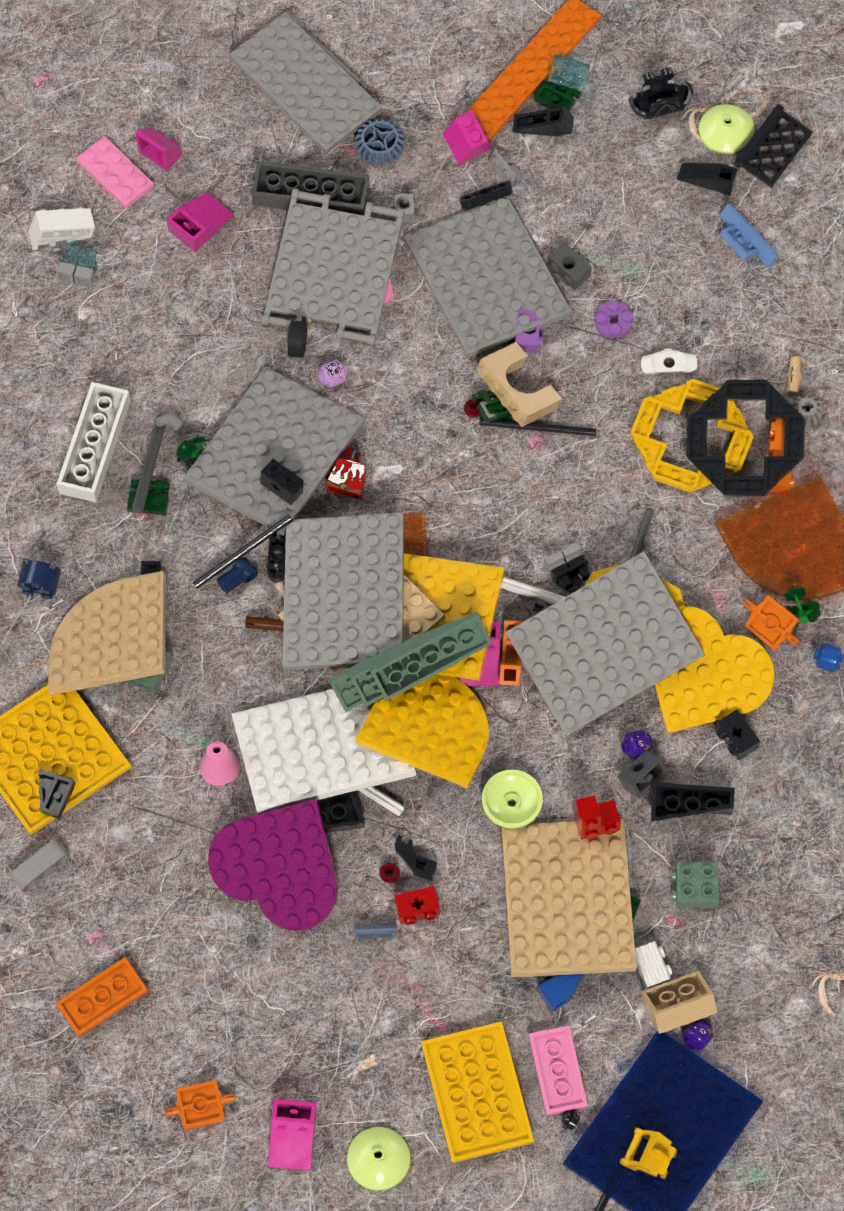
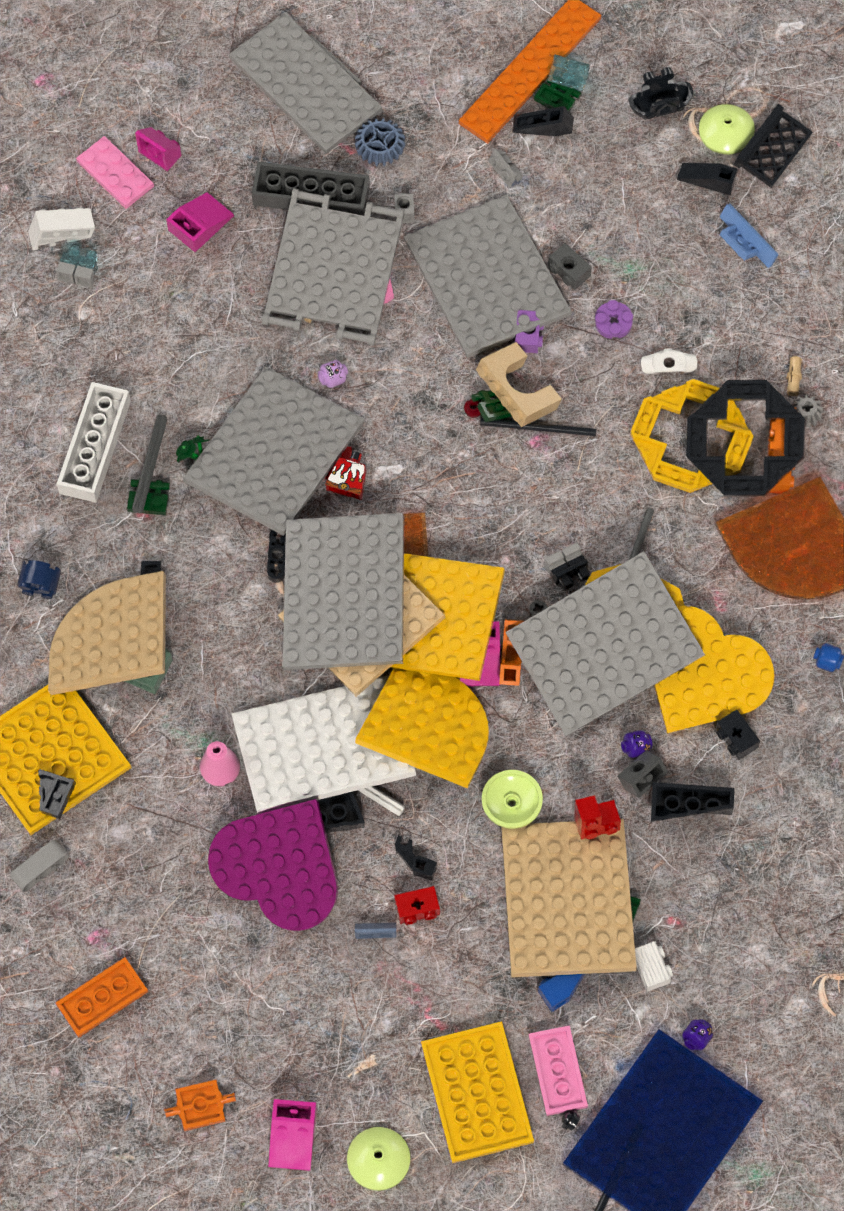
light grey arm [155,413,183,431] -> none
black piece [193,514,293,589] -> none
dark blue piece [216,557,258,594] -> none
reddish brown pin [245,616,284,632] -> none
black brick [260,459,304,505] -> none
black tyre [287,320,307,358] -> none
sand green slope [328,612,492,713] -> none
dark red plate [379,863,400,884] -> none
dark pink slope [443,110,492,166] -> none
black beam [459,182,513,209] -> none
white axle [501,577,565,605] -> none
yellow piece [620,1128,677,1179] -> none
tan brick [641,971,717,1034] -> none
sand green brick [672,862,719,908] -> none
orange plate [743,595,801,651] -> none
dark green plant [784,587,821,628] -> none

